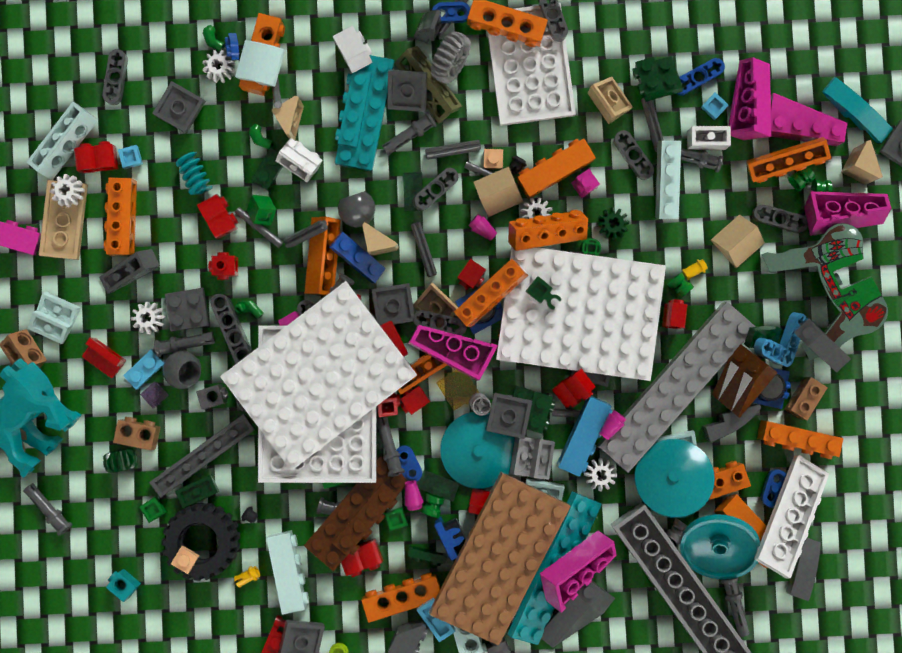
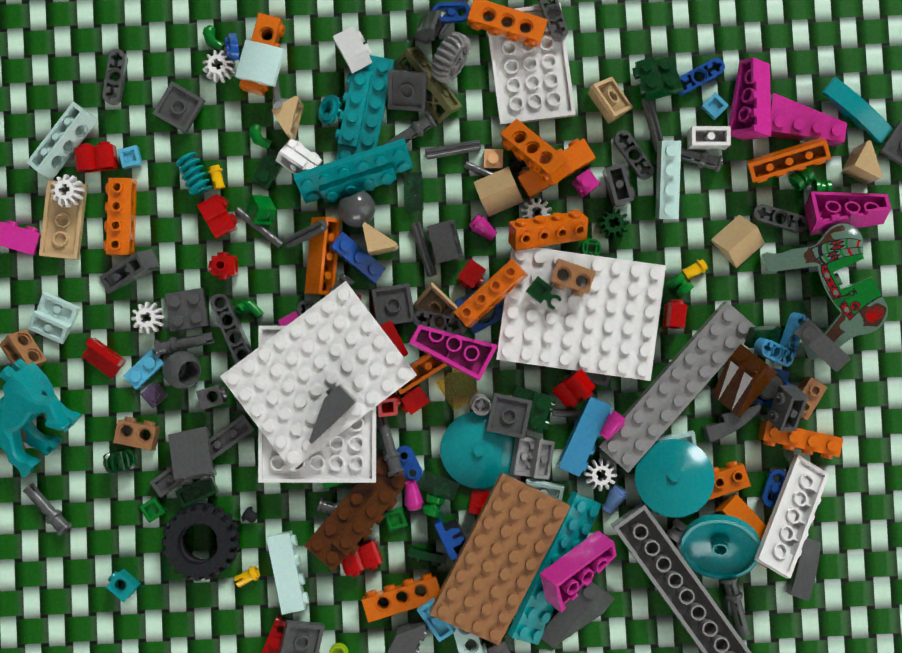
light nougat plate [171,546,200,574] -> none
dark grey beam [412,168,459,210] -> none
none -> dark grey panel [168,426,217,485]
none -> yellow pin [207,165,225,190]
none -> teal plate [293,138,413,204]
none -> dark grey slope [309,384,357,444]
none -> teal gear [318,95,342,126]
none -> dark grey brick [427,220,464,264]
none -> orange brick [500,119,571,186]
none -> medium nougat brick [549,258,596,297]
none -> dark grey brick [602,163,635,208]
none -> medium blue cone [602,484,628,514]
none -> dark grey brick [767,385,809,431]

